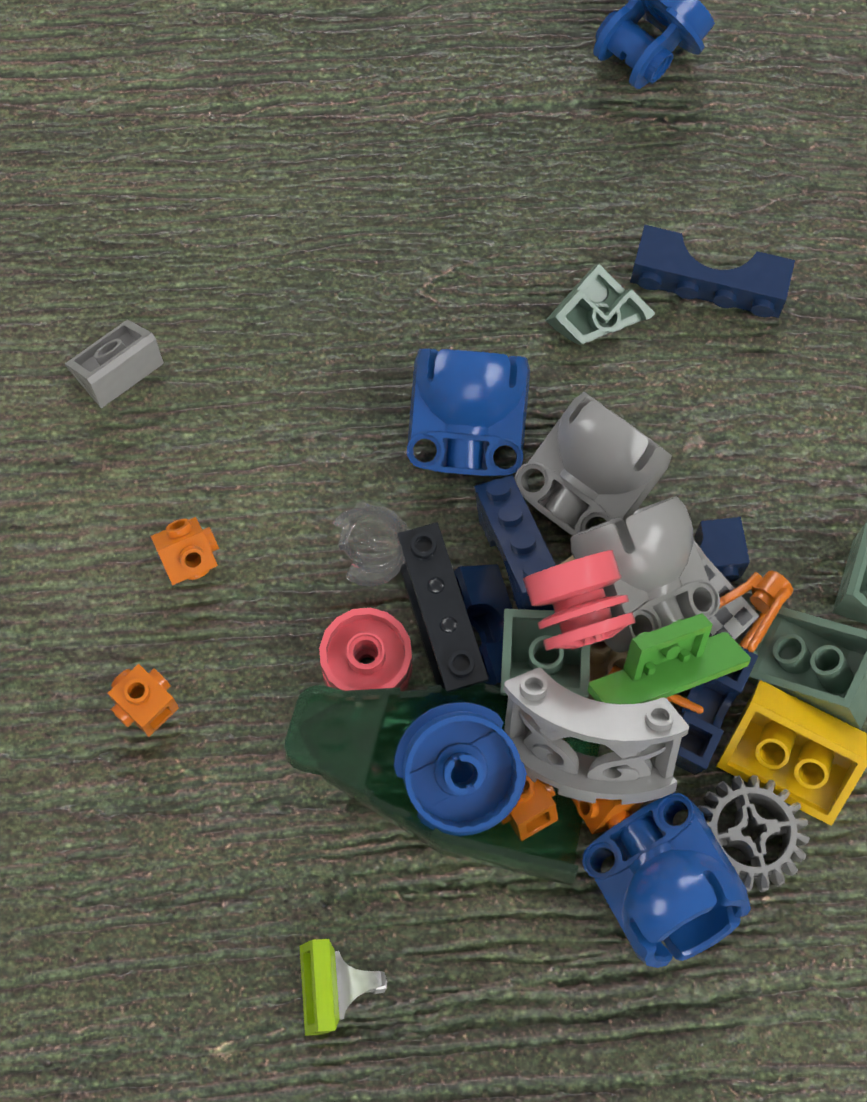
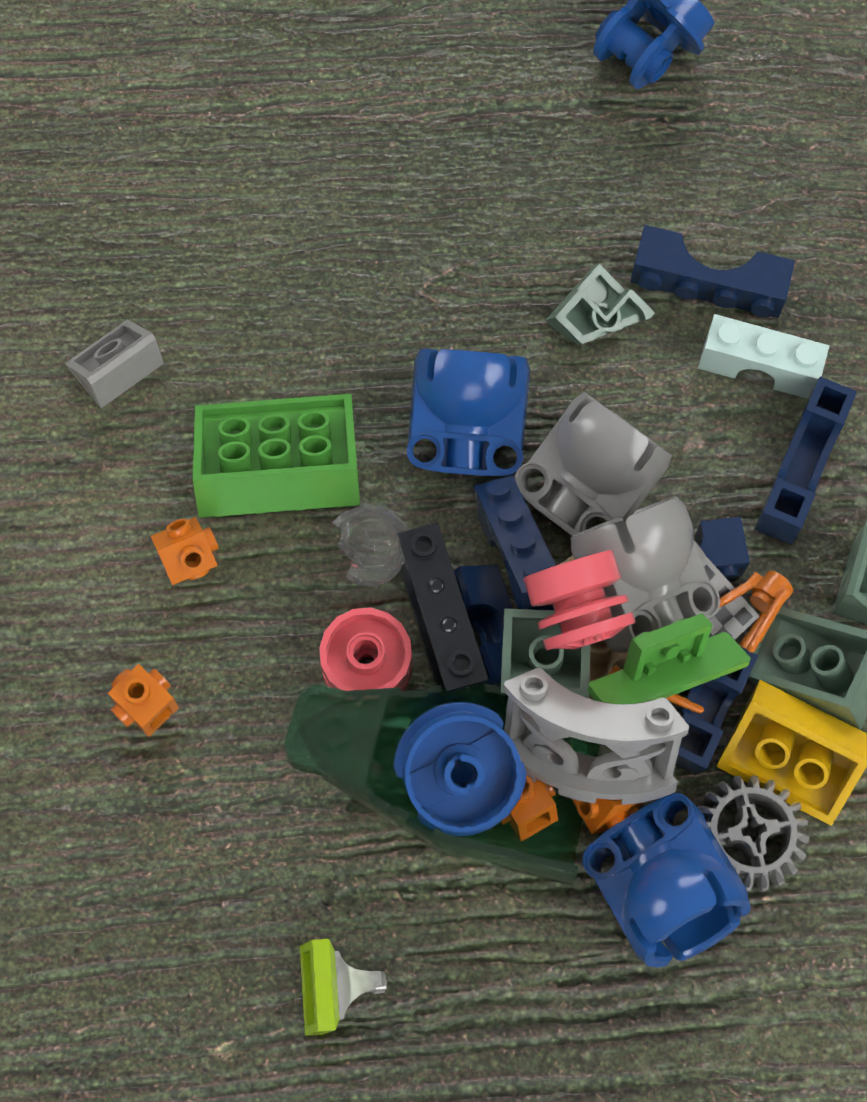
none -> bright green slope [193,394,360,518]
none -> light aqua arch [698,314,830,399]
none -> dark blue arch [754,376,857,545]

